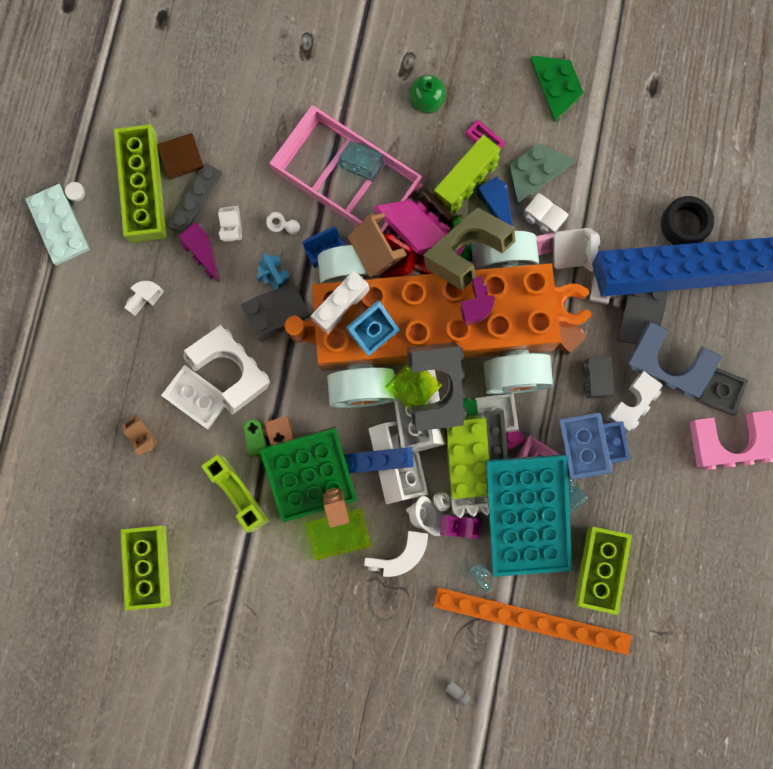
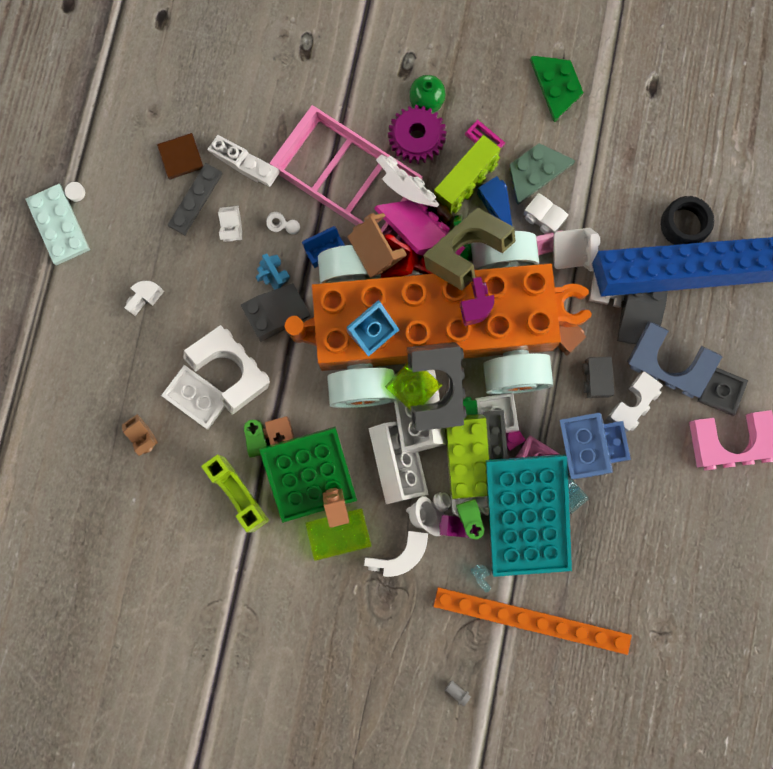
lime brick [114,124,167,243] -> none
lime brick [121,526,171,611] -> none
magenta slope [178,222,220,282] -> none
white arch [311,271,369,334] -> none
clear light blue brick [339,141,384,182] -> none
blue plate [344,447,414,473] -> none
lime brick [574,526,632,615] -> none
none -> white slope [207,135,280,187]
none -> white slope [376,155,439,207]
none -> magenta gear [388,105,447,164]
none -> bright green piece [456,499,484,540]

